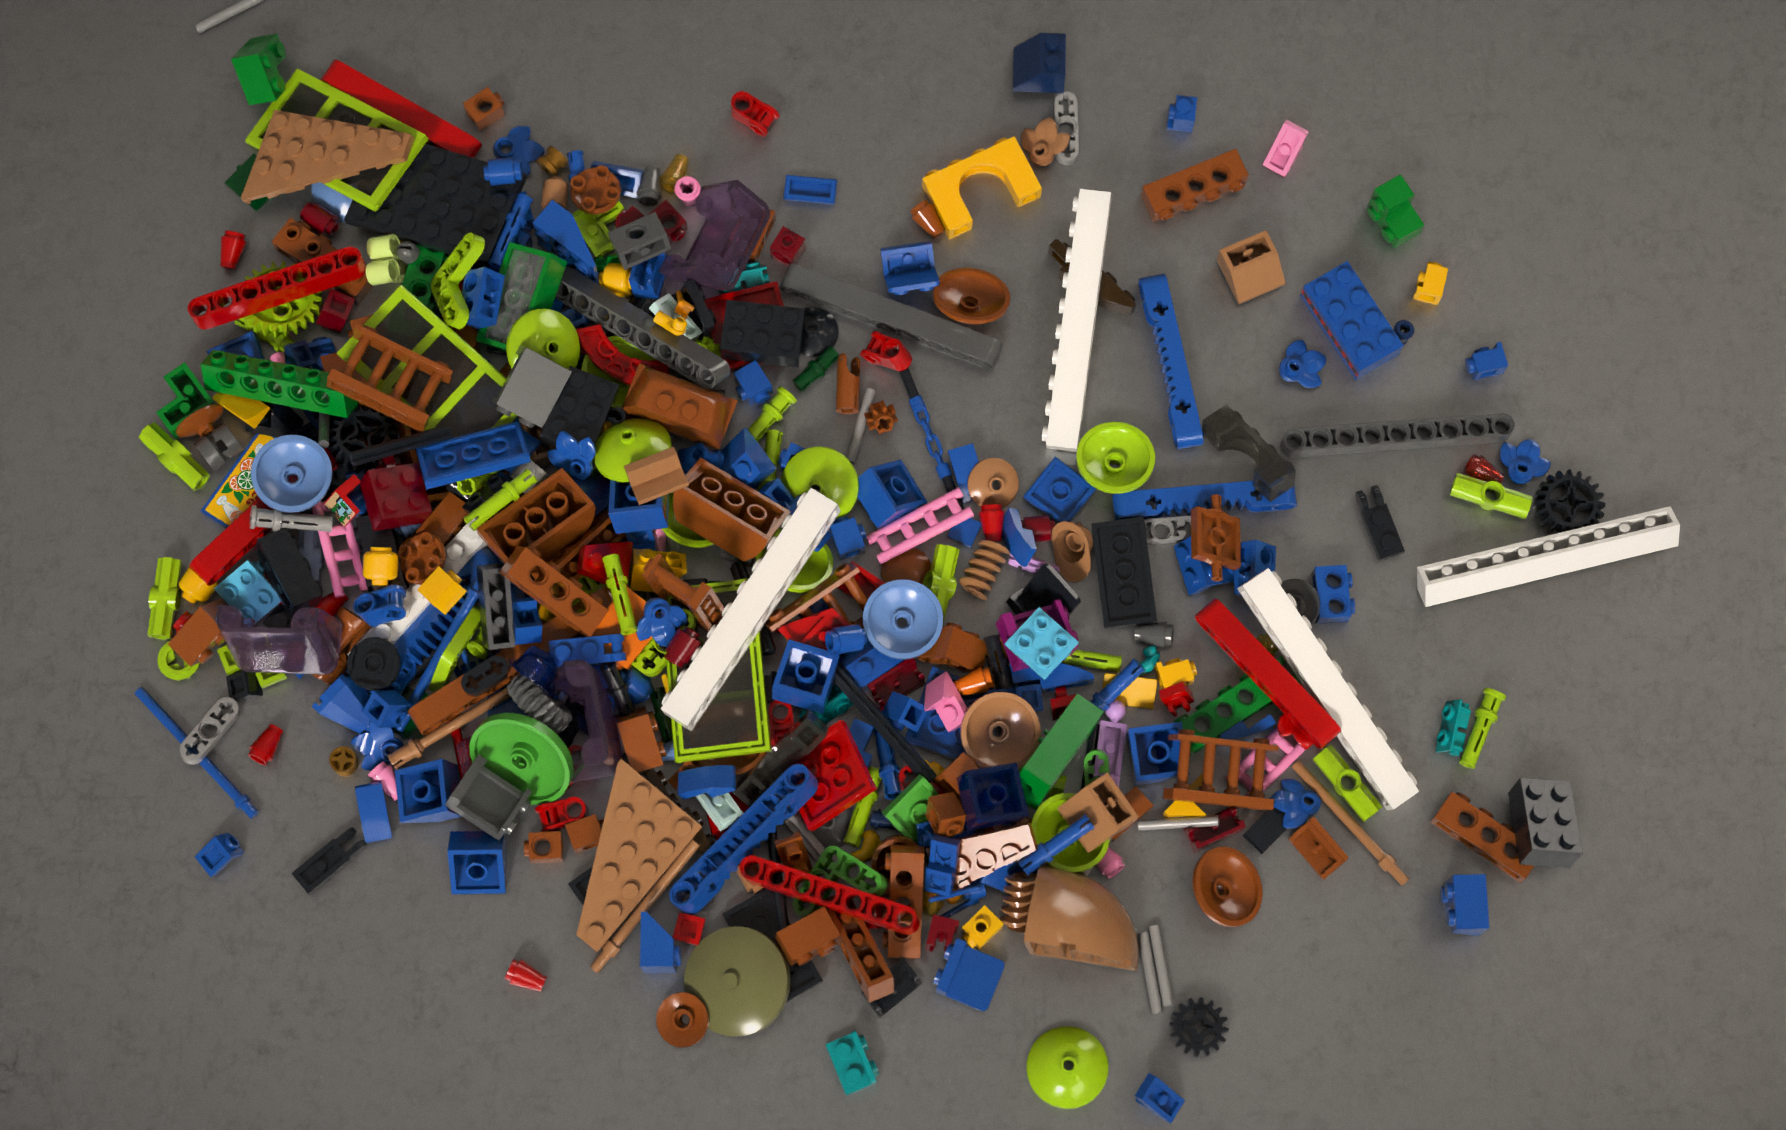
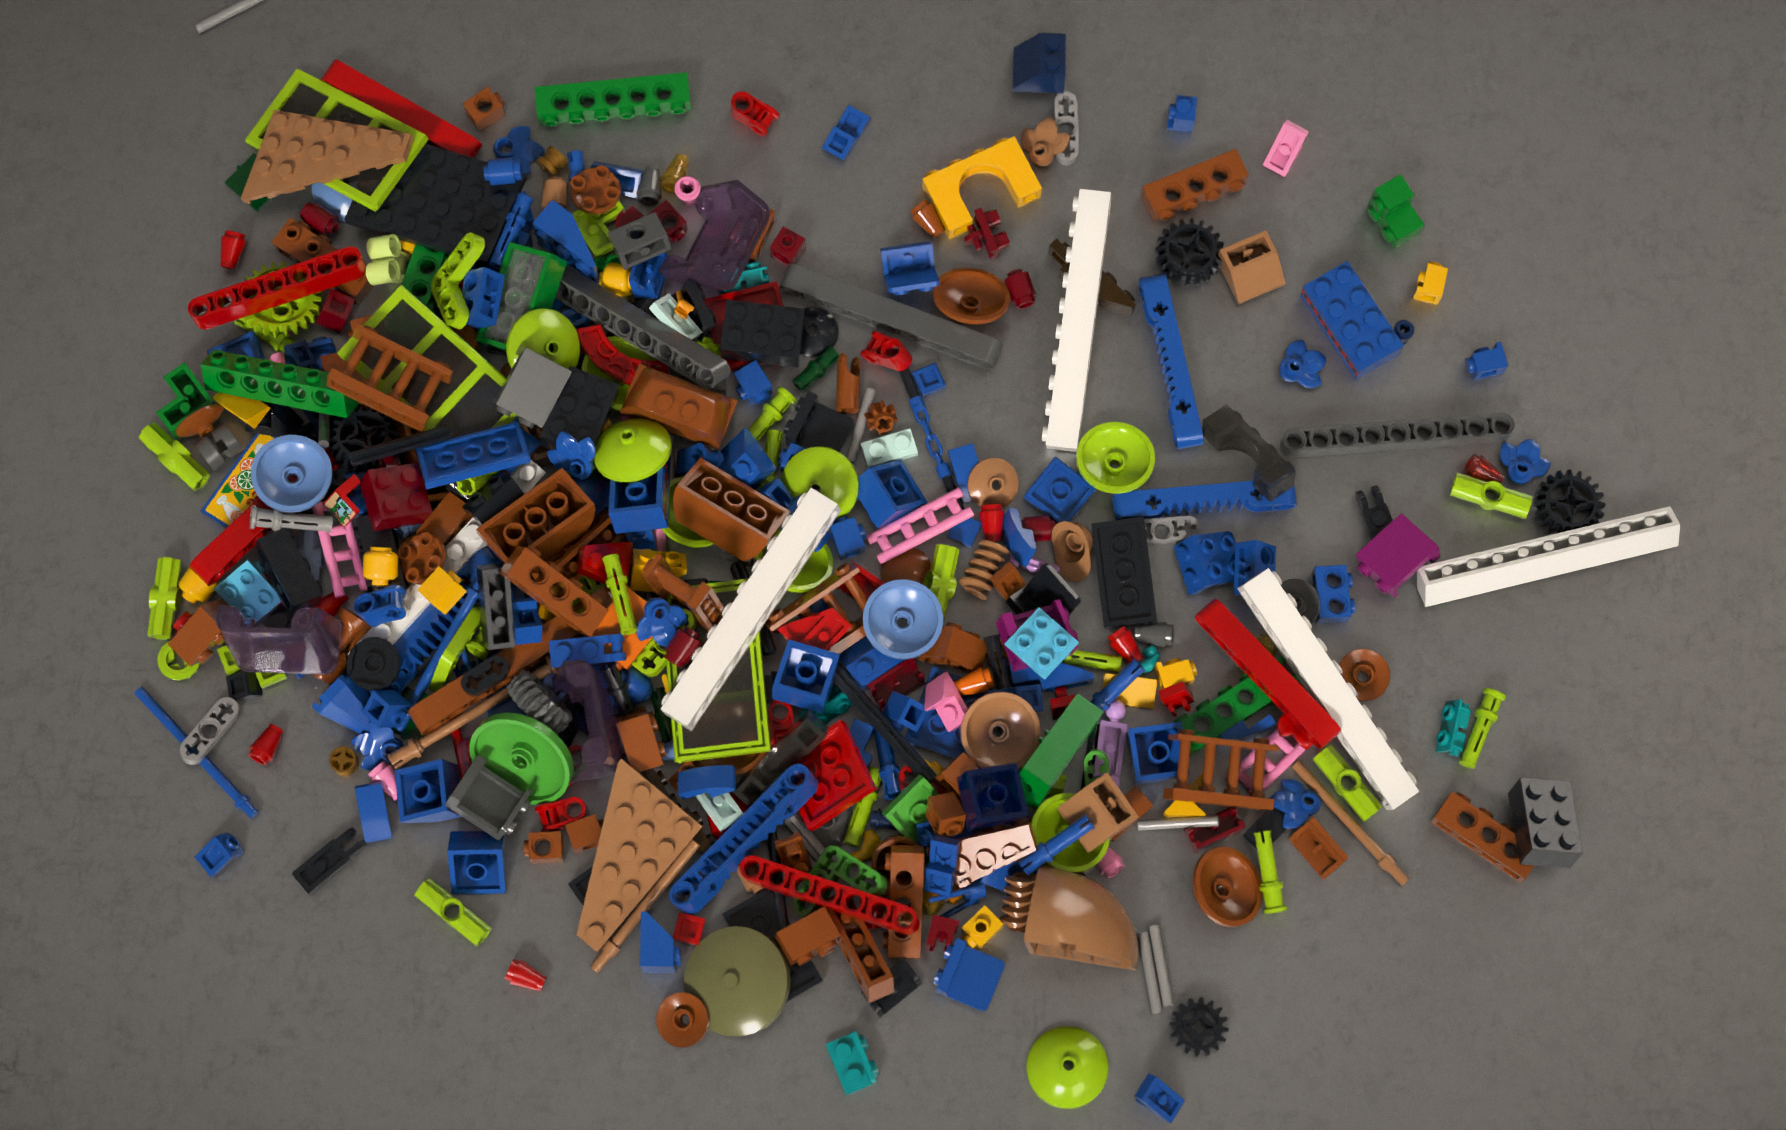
green brick [231,33,286,105] -> none
dark grey hinge [397,241,420,264] -> none
lime pin [463,468,537,531] -> none
clear blue piece [508,646,559,700] -> none
black hand [607,407,628,423] -> none
medium nougat panel [624,447,689,505] -> none
yellow arm [653,311,687,336] -> none
blue tile [783,175,837,204] -> none
blue brick [825,624,867,654] -> none
dark orange plate [1191,494,1241,581] -> none
blue slope [1440,874,1489,936] -> none
none -> lime piece [414,877,492,947]
none -> green brick [534,72,691,127]
none -> black bracket [783,391,854,452]
none -> blue slope [822,105,871,161]
none -> light aqua plate [860,429,918,468]
none -> blue tile [912,362,946,397]
none -> dark red hips [964,208,1010,260]
none -> dark orange bracket [990,561,1026,601]
none -> dark red brick [1004,269,1036,309]
none -> red cone [1107,625,1143,664]
none -> black gear [1155,218,1224,287]
none -> lime pin [1254,830,1288,914]
none -> dark orange dish [1339,649,1390,702]
none -> magenta panel [1355,513,1440,598]

